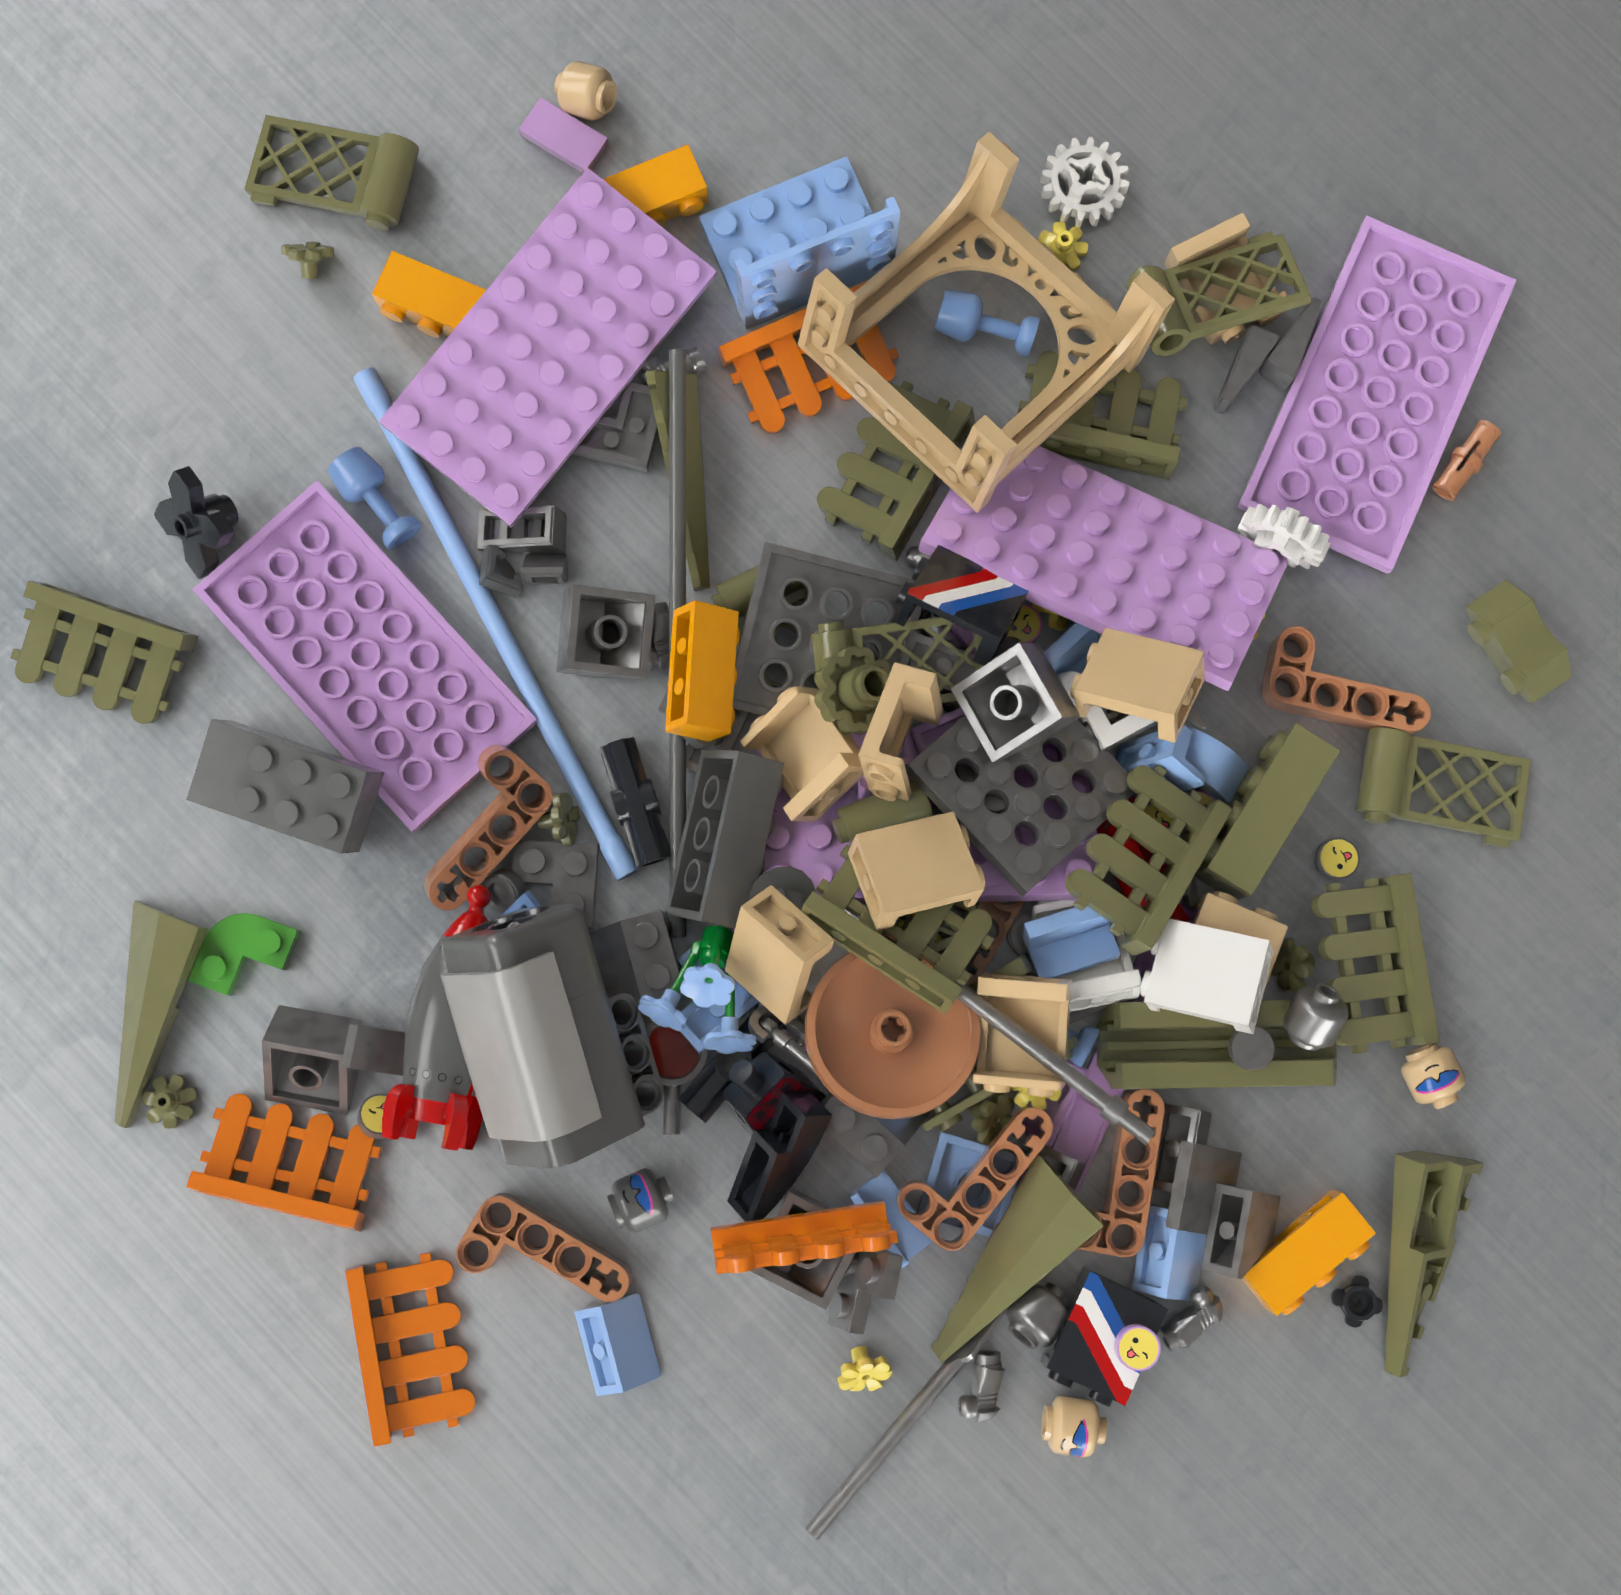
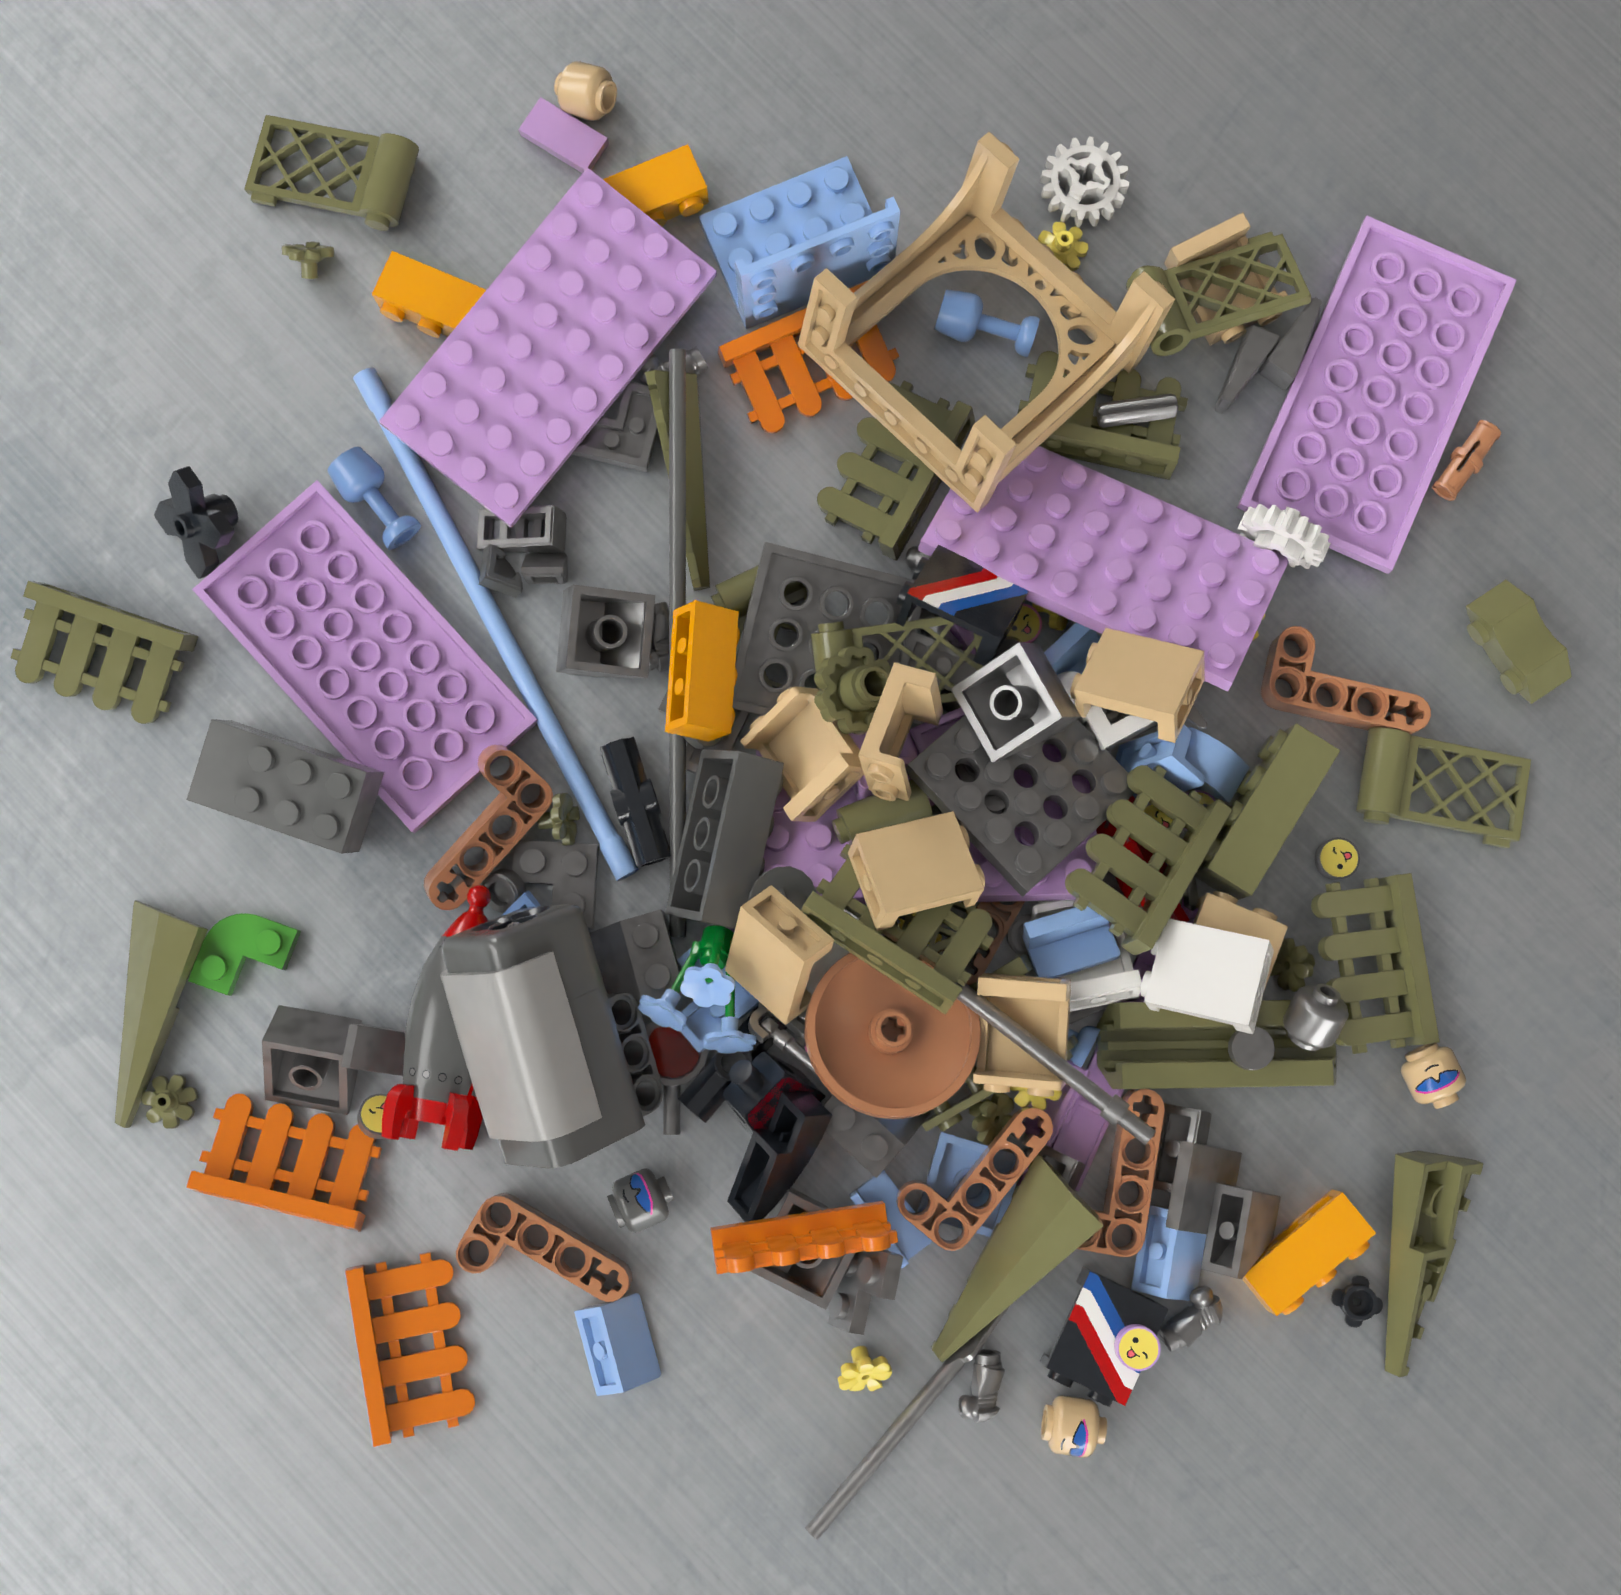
flat silver head [1007,1282,1070,1349] -> none
none -> flat silver axle [1096,393,1178,428]

